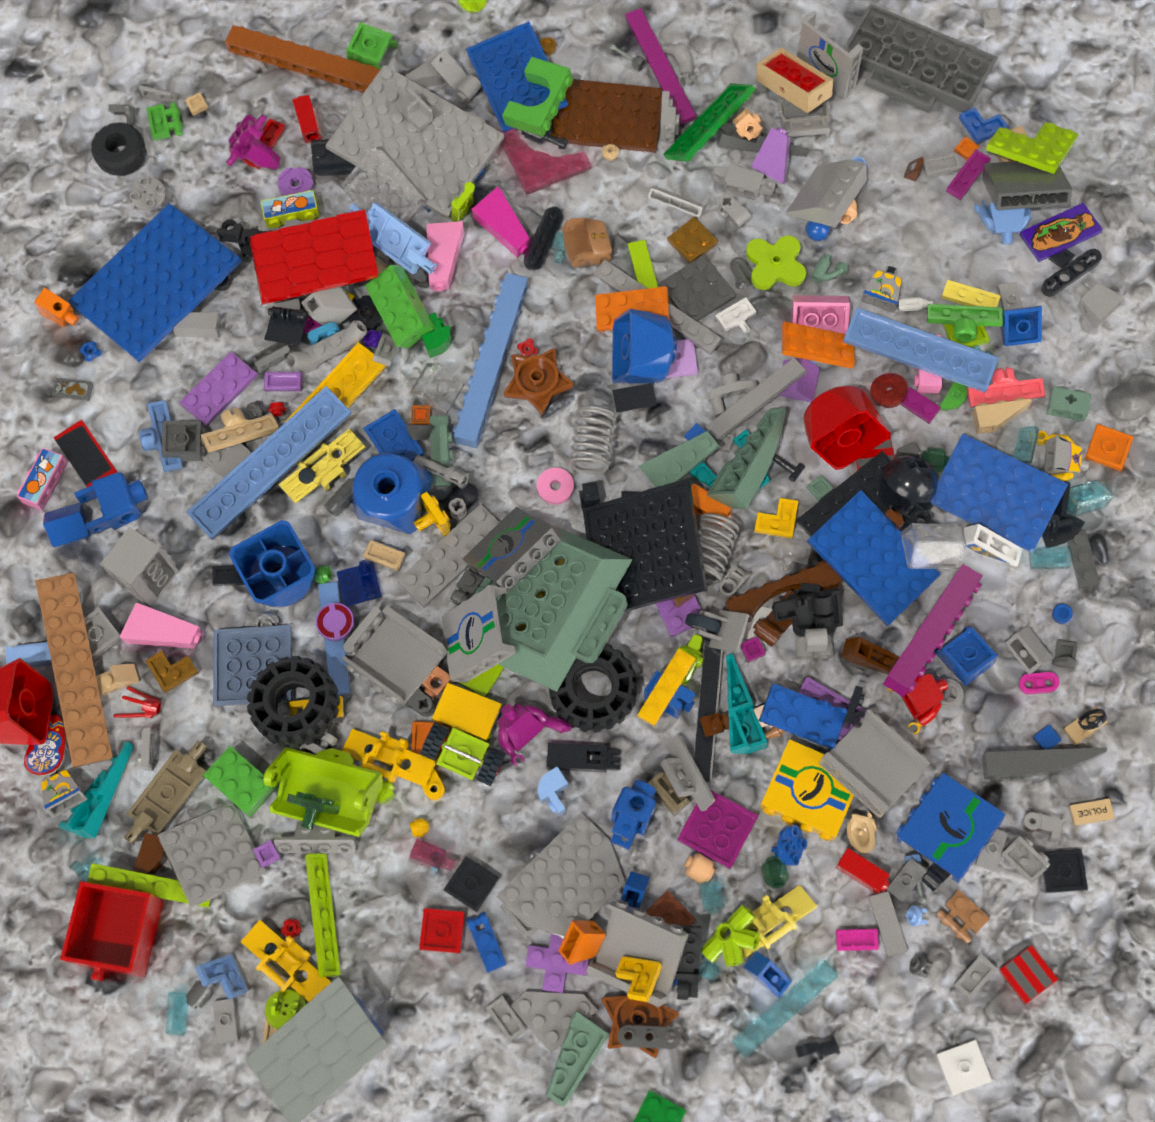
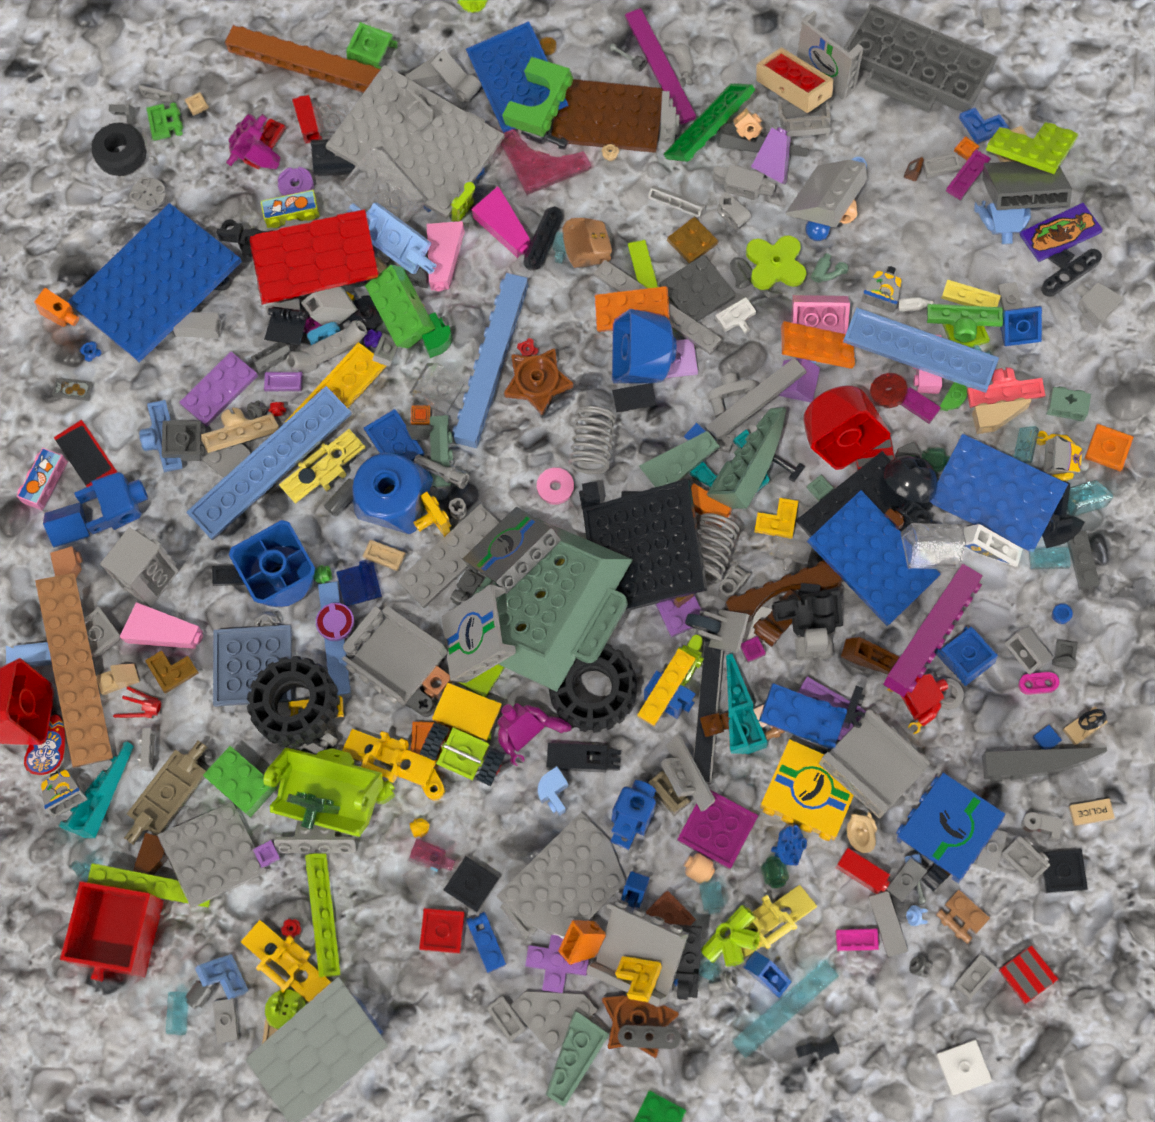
none -> nougat slope [50,546,83,578]

